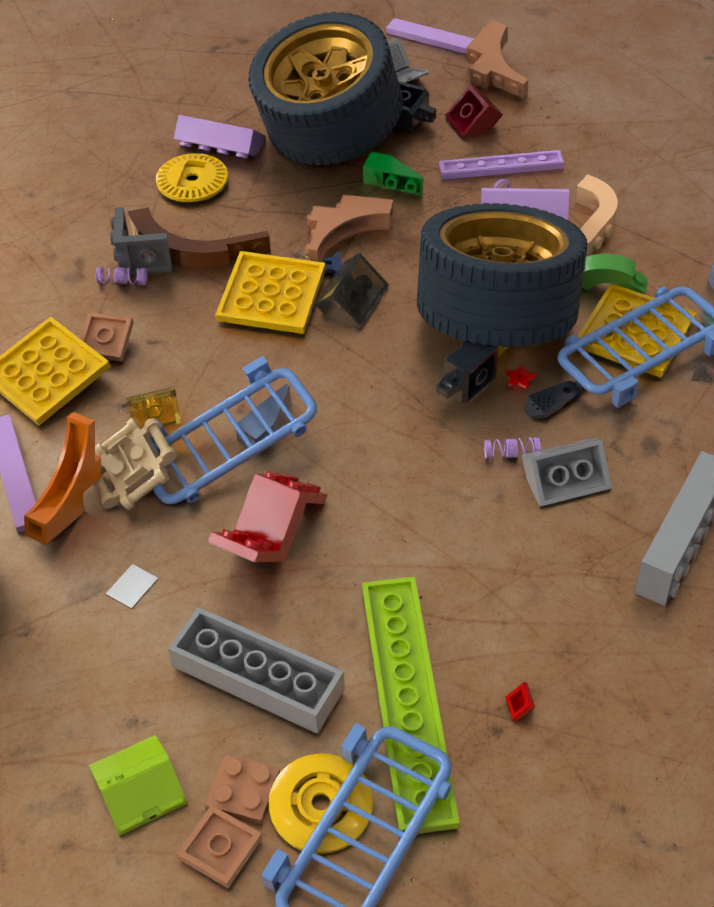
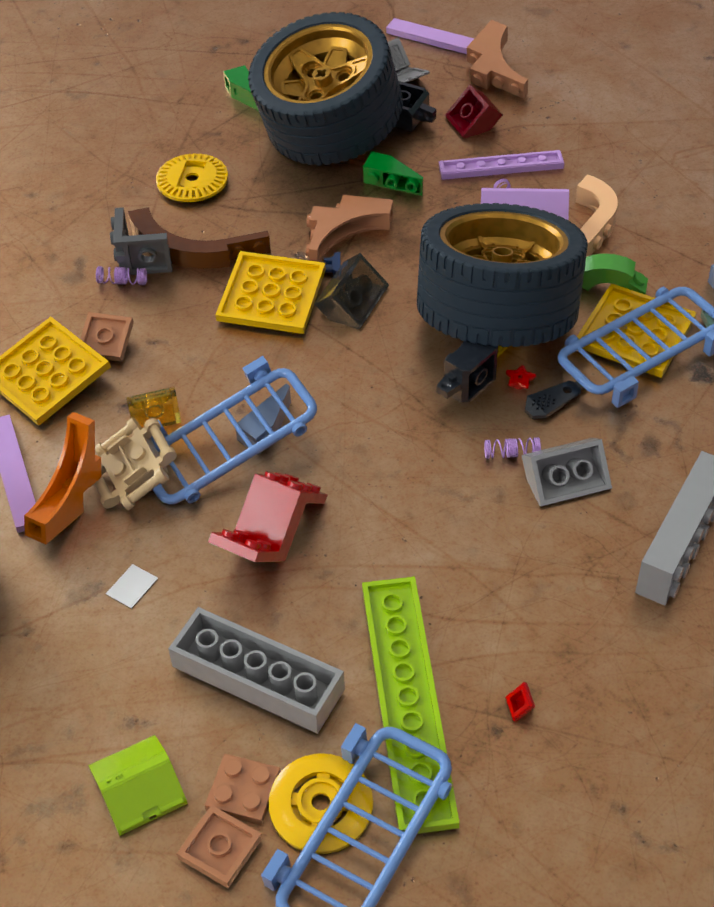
lavender slope [174,115,266,159] -> none
none -> green slope [223,65,258,111]

